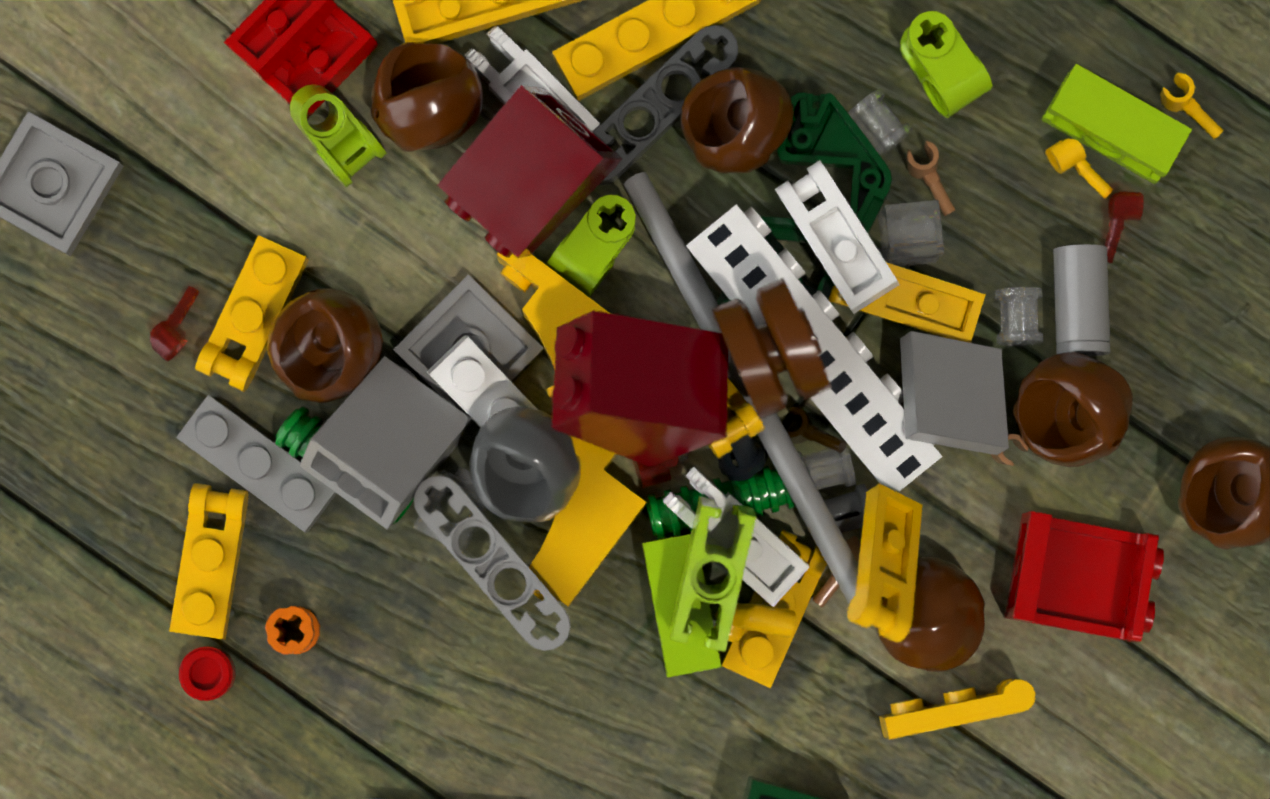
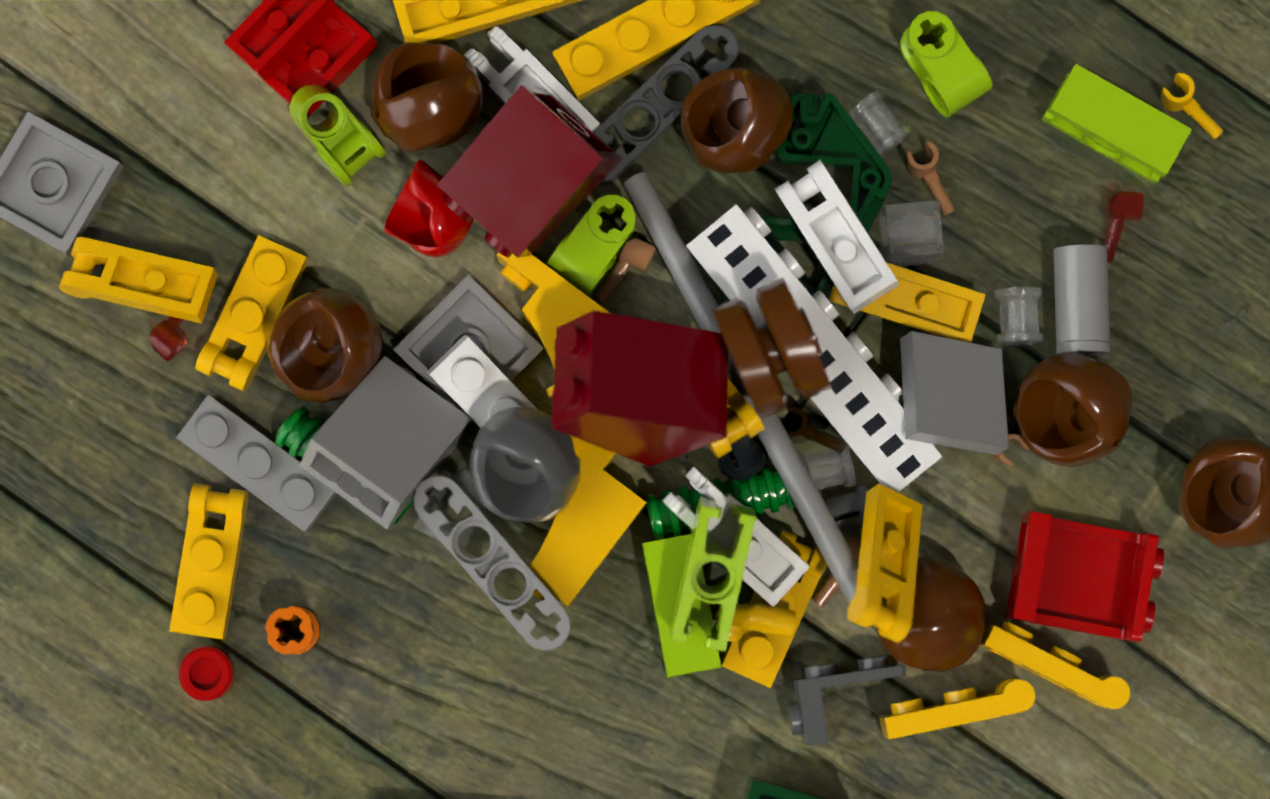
clear red hand [637,457,678,488] -> none
yellow hand [1045,139,1113,198] -> none
none -> yellow plate [59,237,218,324]
none -> red hair [384,159,474,258]
none -> medium nougat hand [593,239,656,302]
none -> dark grey bracket [787,655,906,746]
none -> yellow plate [979,621,1130,709]

